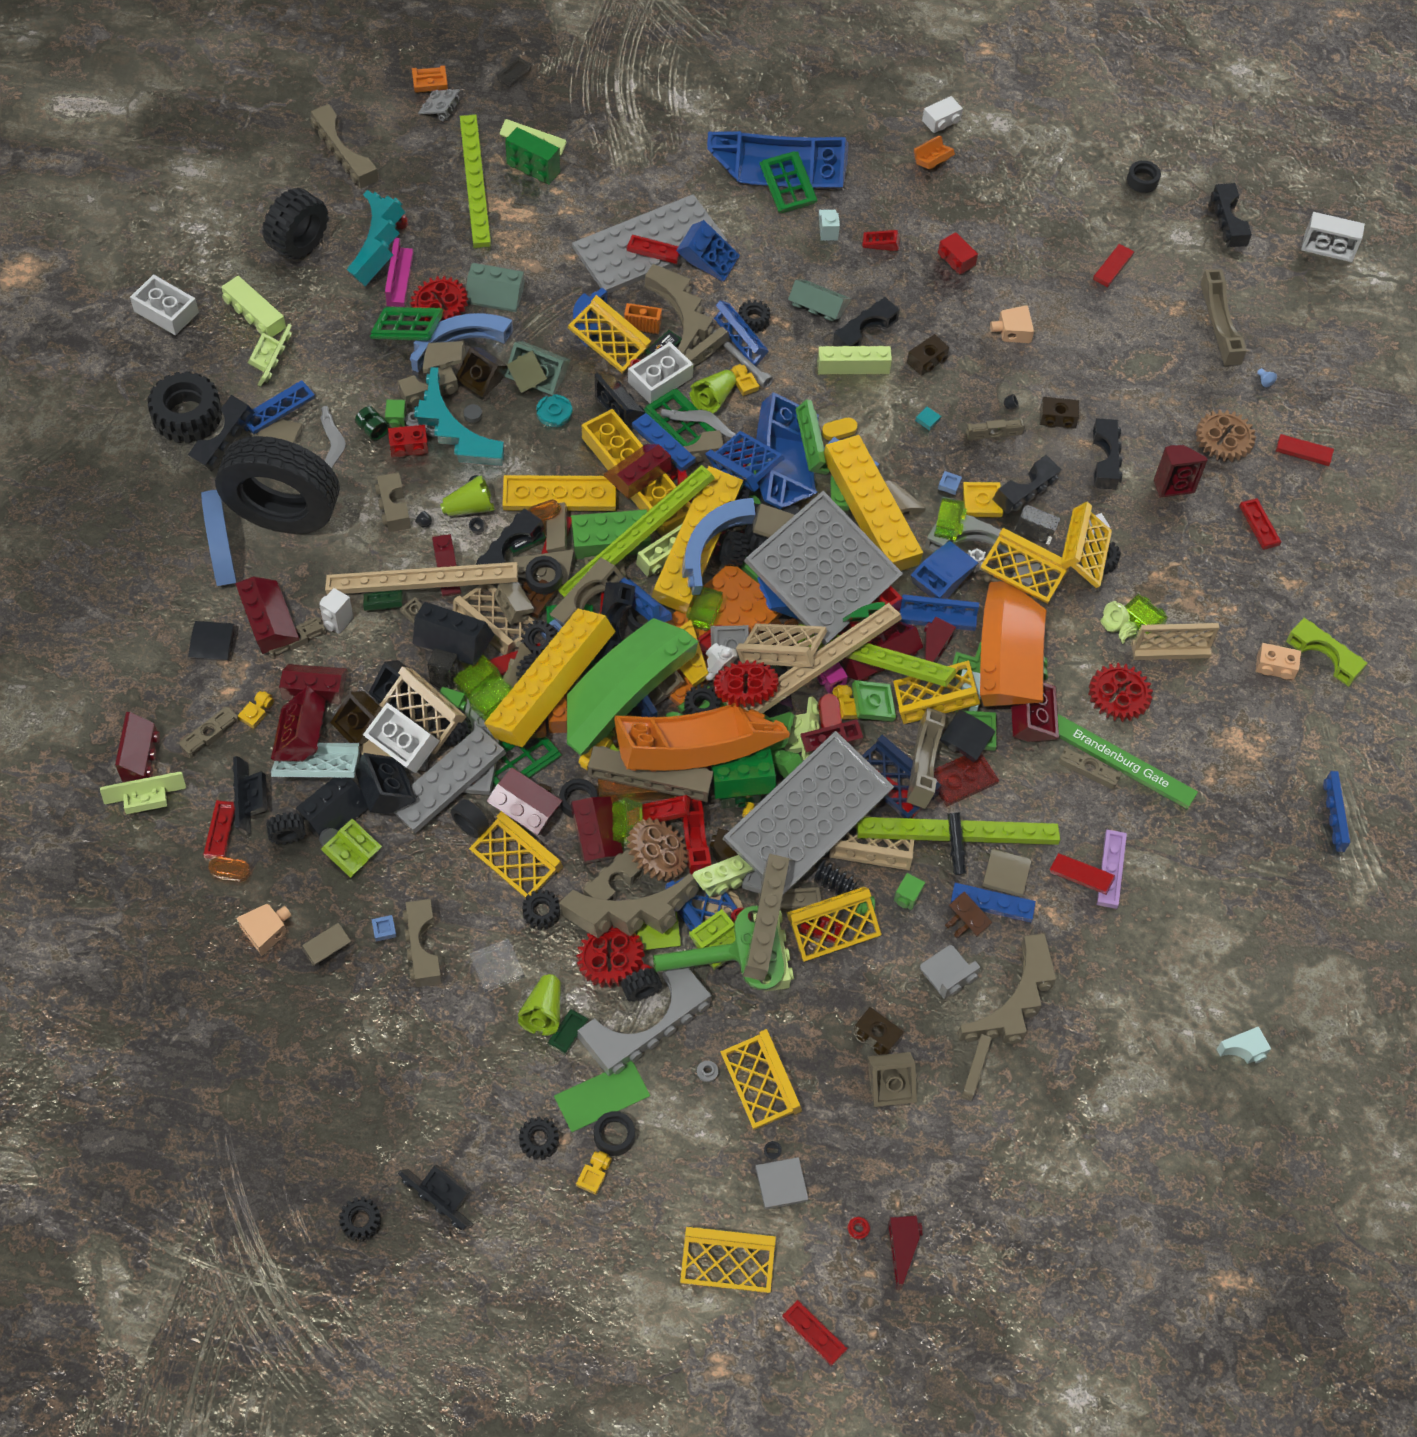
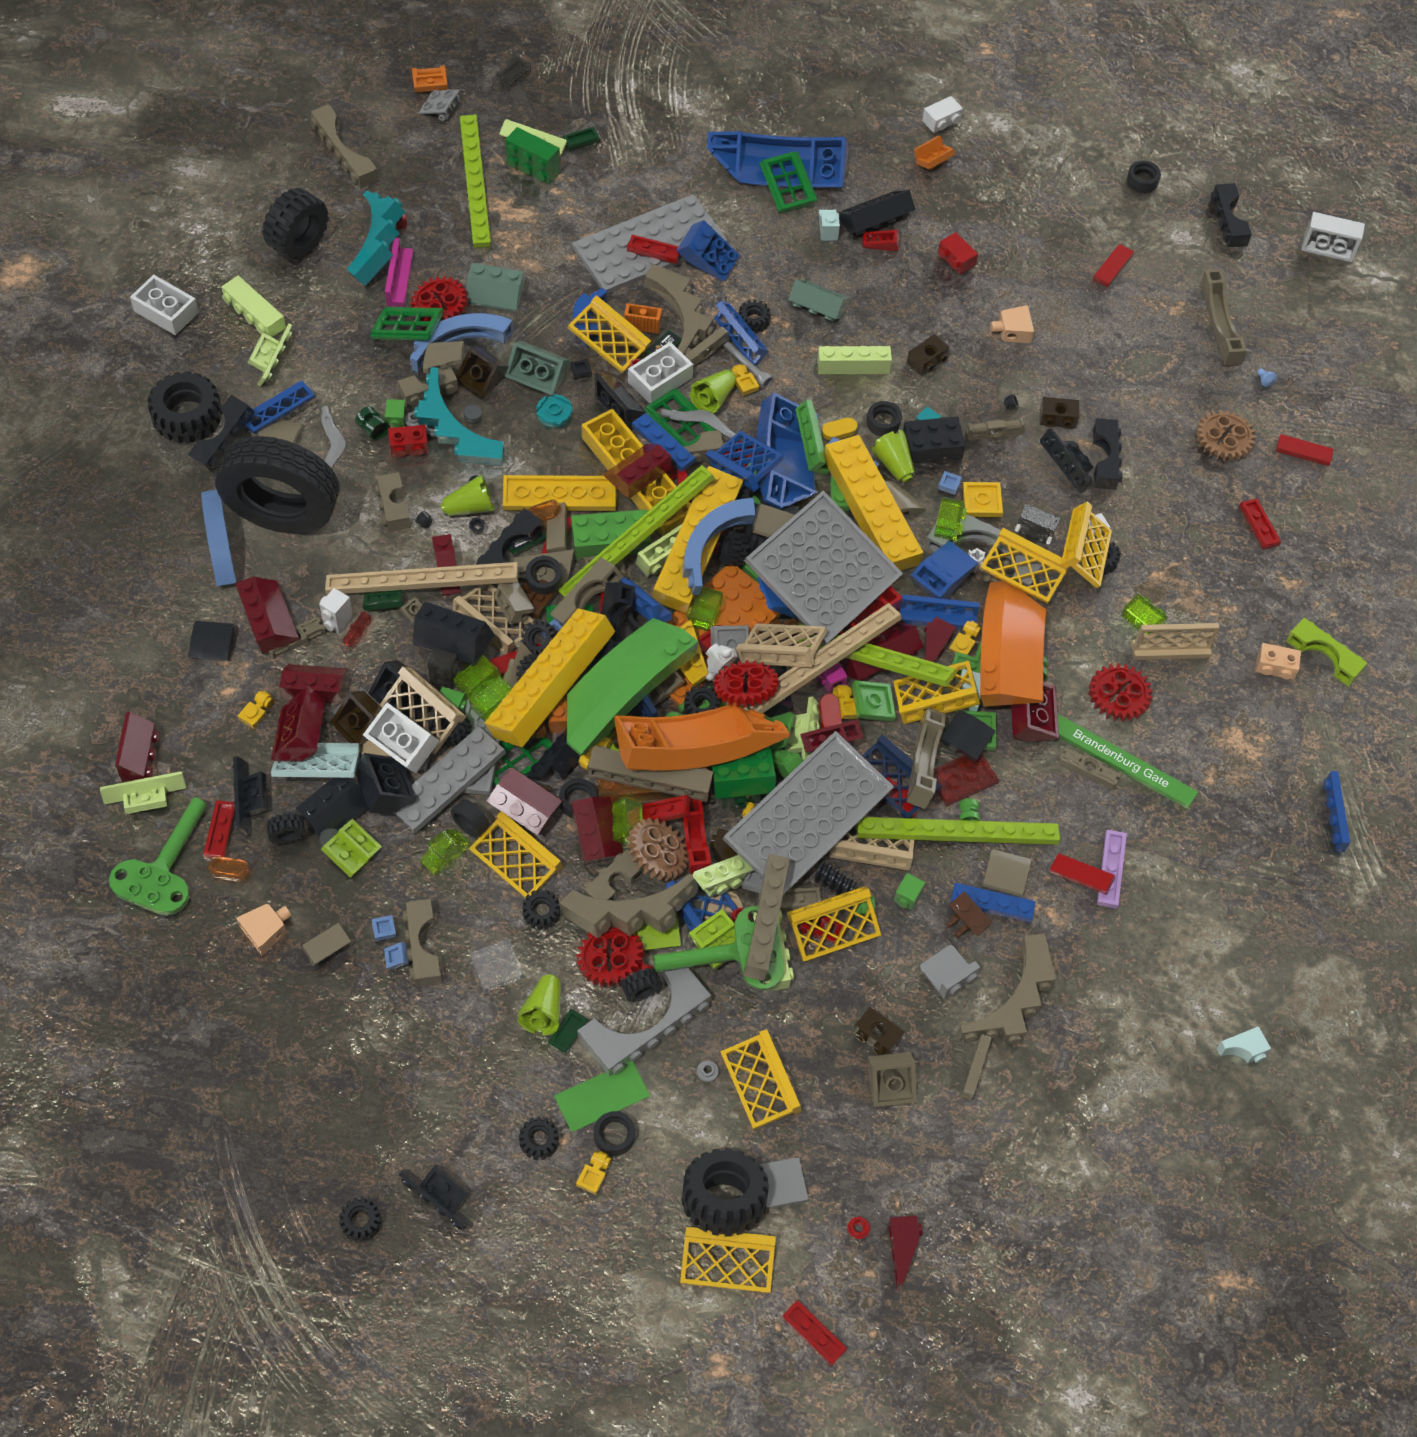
dark tan piece [179,707,239,758] -> none
olive piece [507,350,547,393] -> none
black hinge [764,1141,782,1159] -> none
black arch [833,297,900,346] -> none
green slope [843,602,885,622] -> none
black pin [947,812,967,875] -> none
black arch [992,455,1062,514] -> none
yellowish green hair [1100,601,1137,644] -> none
dark red slope [1154,445,1208,498] -> none
none -> bright green piece [109,797,207,916]
none -> clear red axle [342,611,371,647]
none -> medium blue plate [384,942,409,970]
none -> clear neon green brick [420,829,469,874]
none -> black bracket [527,728,580,780]
none -> dark green tile [562,126,600,152]
none -> black tile [570,359,592,380]
none -> black tyre [682,1148,769,1237]
none -> black slope [837,190,915,235]
none -> black tyre [866,401,902,437]
none -> lime cone [871,430,915,484]
none -> black brick [903,416,966,464]
none -> yellow plate [949,621,982,655]
none -> bright green wheel [959,798,980,821]
none -> black bracket [1040,429,1093,493]

